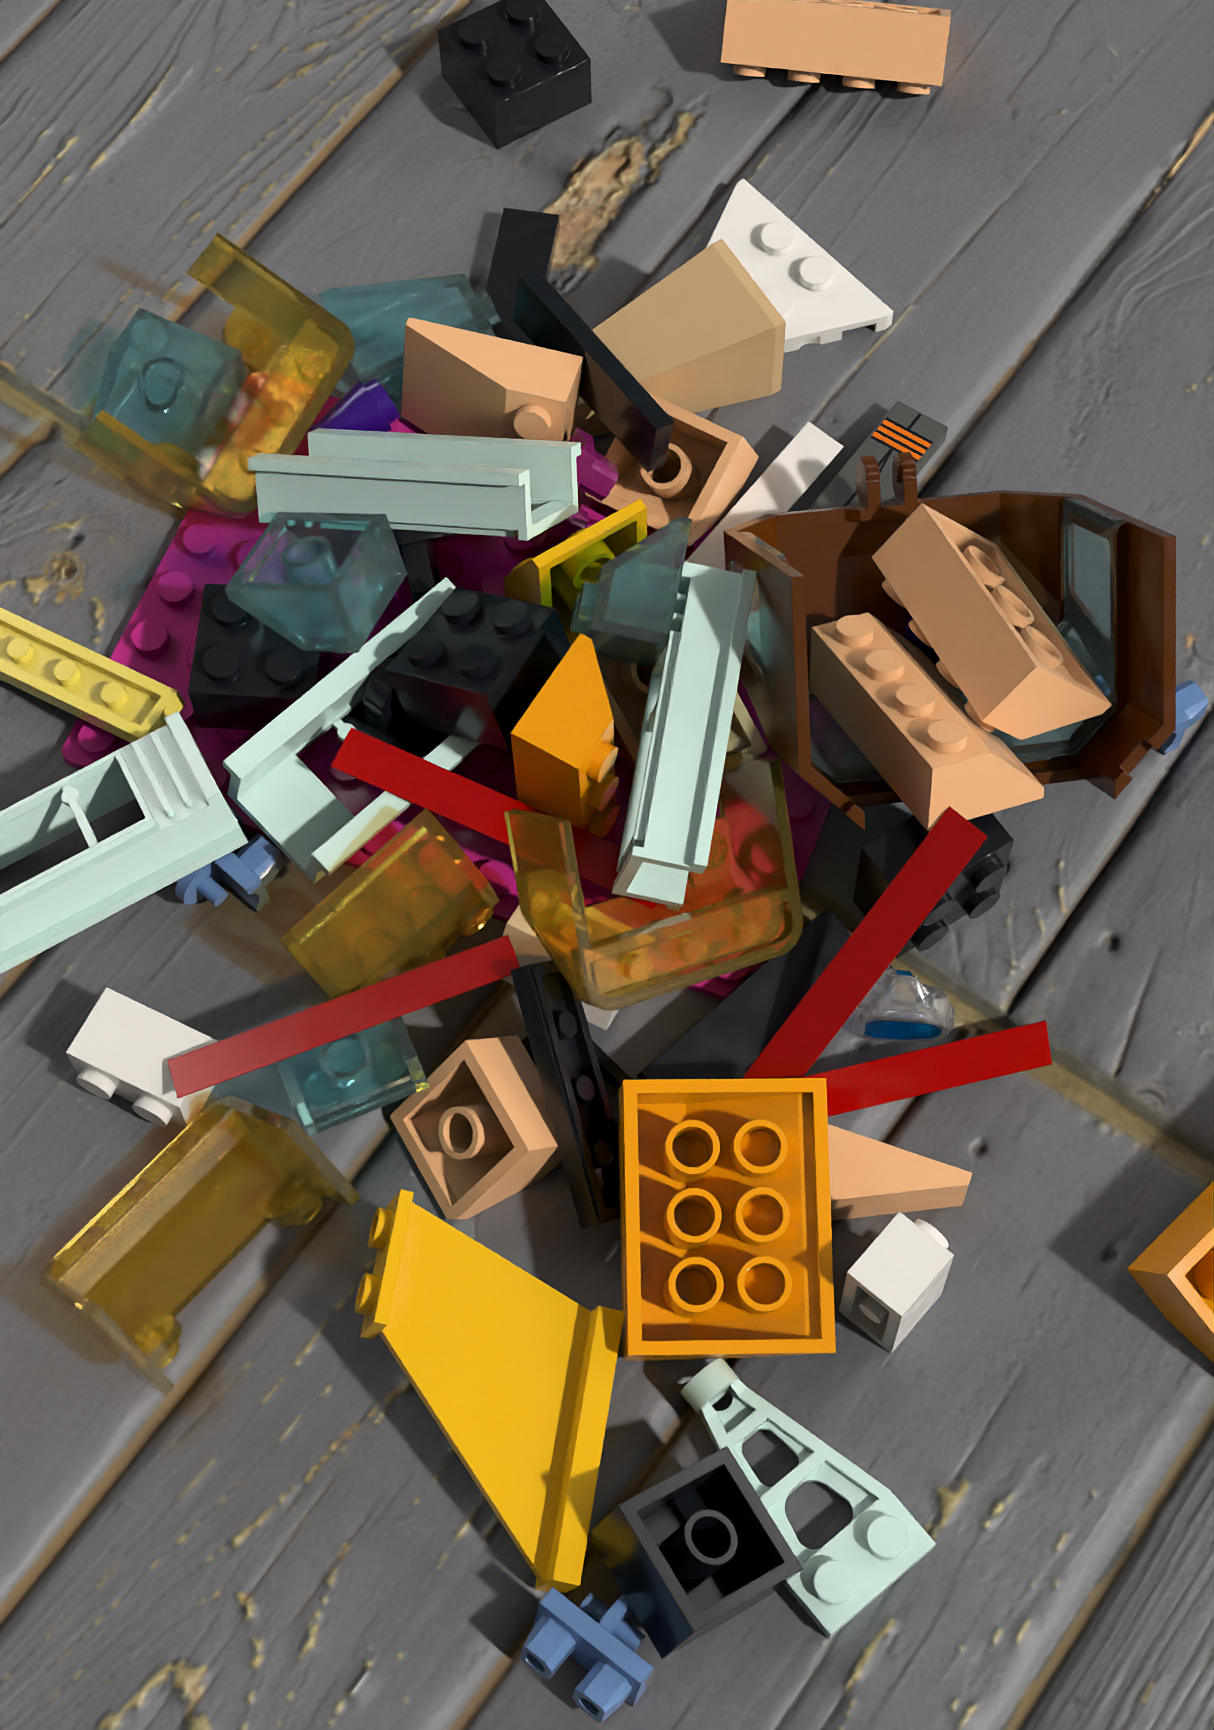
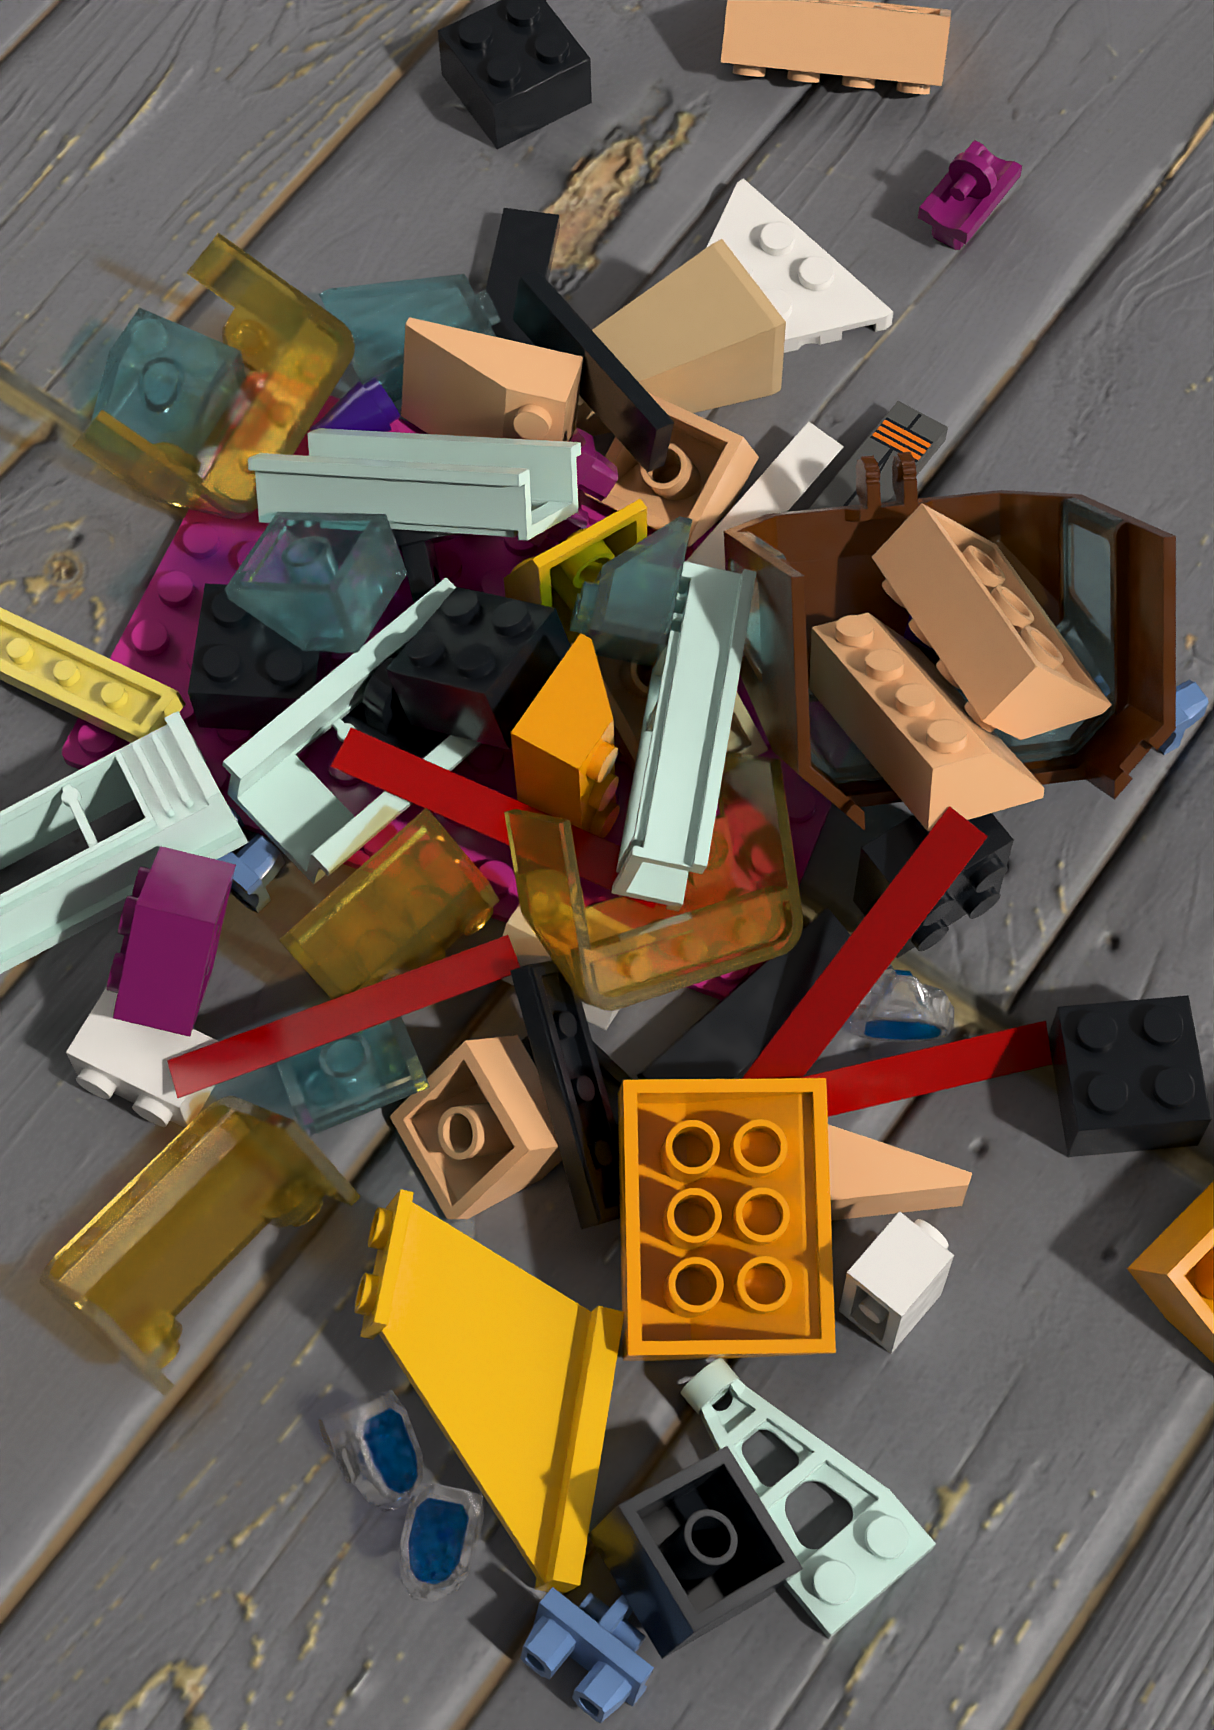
none -> magenta brick [107,846,236,1037]
none -> clear rock [318,1389,423,1512]
none -> rock [399,1483,487,1603]
none -> magenta hips [918,140,1022,250]
none -> black brick [1048,995,1212,1157]

